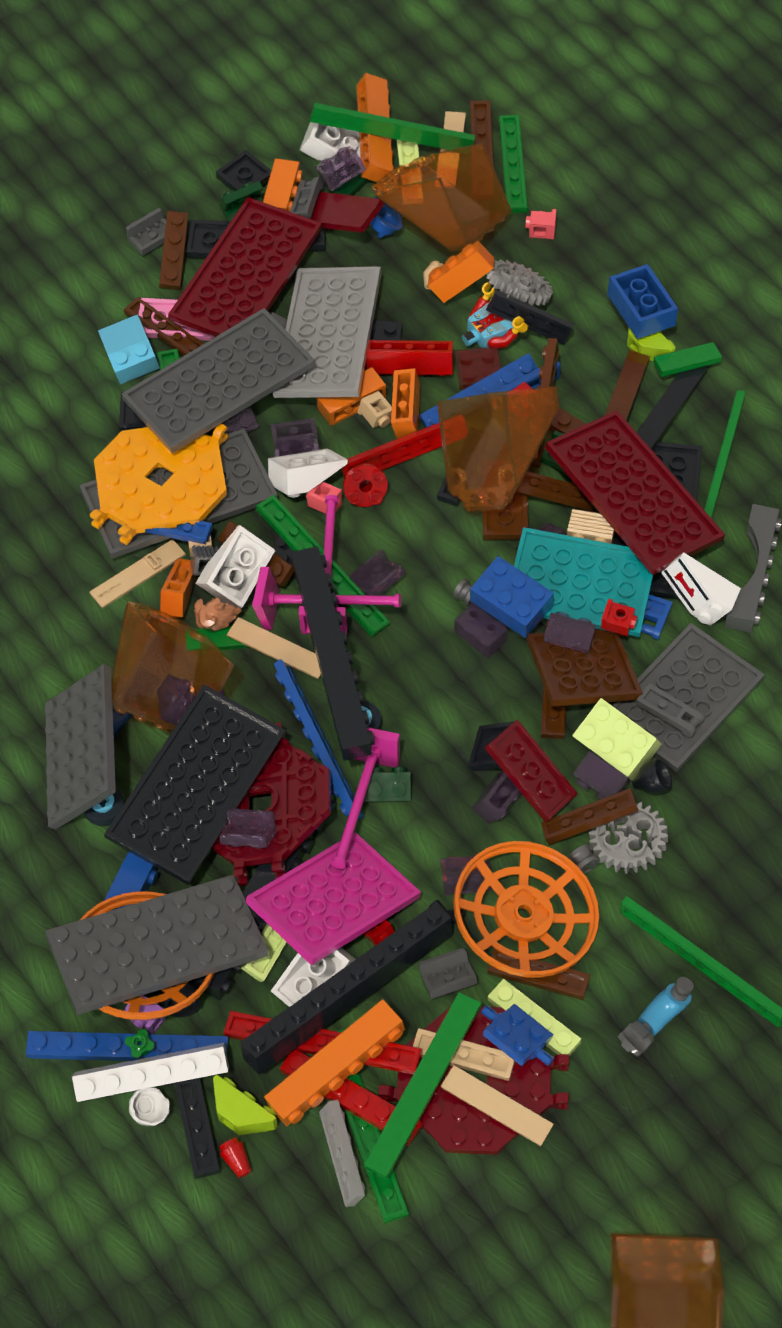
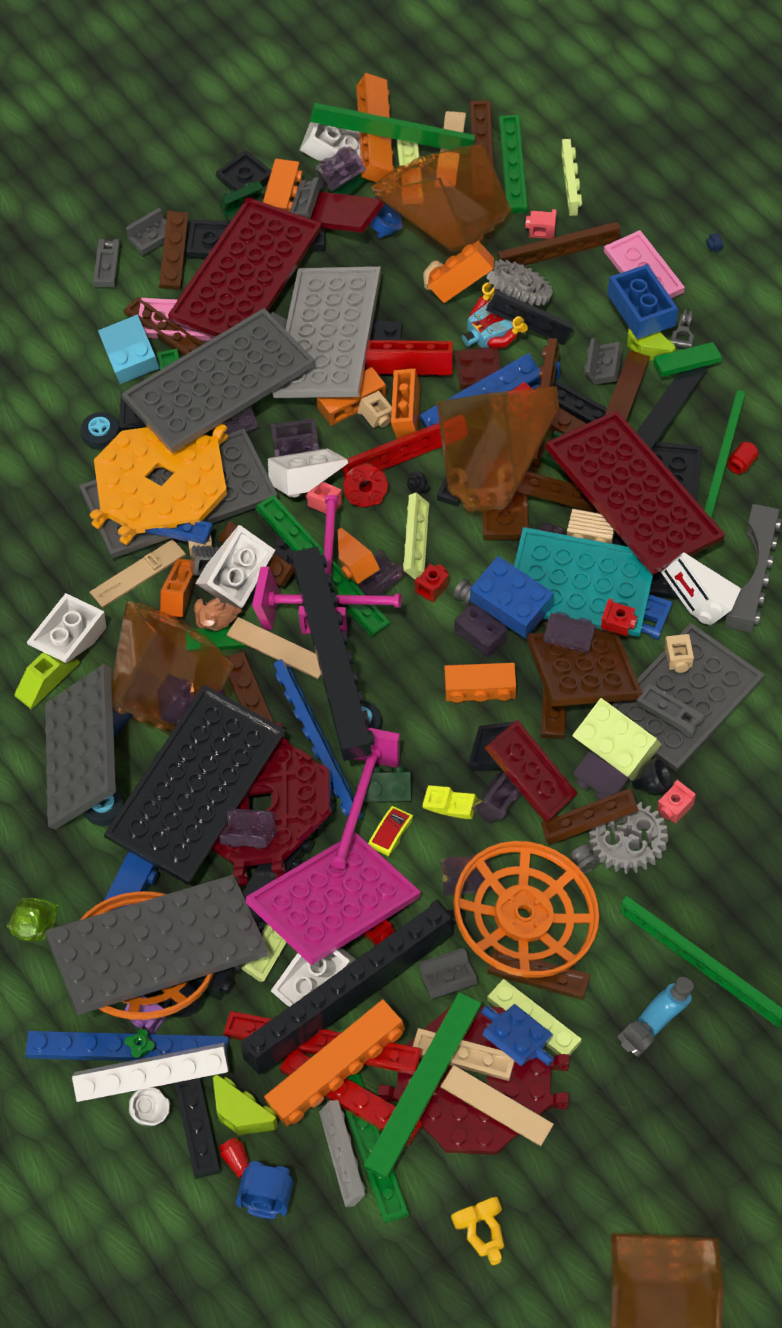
none -> clear neon green helmet [7,898,58,942]
none -> lime slope [14,652,80,710]
none -> white slope [27,593,106,663]
none -> black wheel [81,412,120,449]
none -> dark grey plate [93,238,121,287]
none -> reddish brown plate [222,651,274,723]
none -> blue brick [236,1161,294,1219]
none -> orange slope [338,528,380,584]
none -> slope [368,806,413,857]
none -> yellowish green plate [403,493,429,579]
none -> black plate [407,471,431,494]
none -> red brick [415,564,449,603]
none -> neon yellow slope [422,785,478,820]
none -> orange brick [445,663,516,703]
none -> yellow piece [451,1197,504,1265]
none -> reddish brown plate [498,222,620,266]
none -> black plate [551,379,607,424]
none -> yellowish green plate [561,139,582,216]
none -> dark grey bracket [584,338,623,385]
none -> bright pink plate [604,230,685,298]
none -> coral brick [657,780,696,824]
none -> tan brick [664,634,694,673]
none -> dark grey piece [671,309,694,349]
none -> dark blue plate [706,233,723,253]
none -> red brick [727,442,759,474]

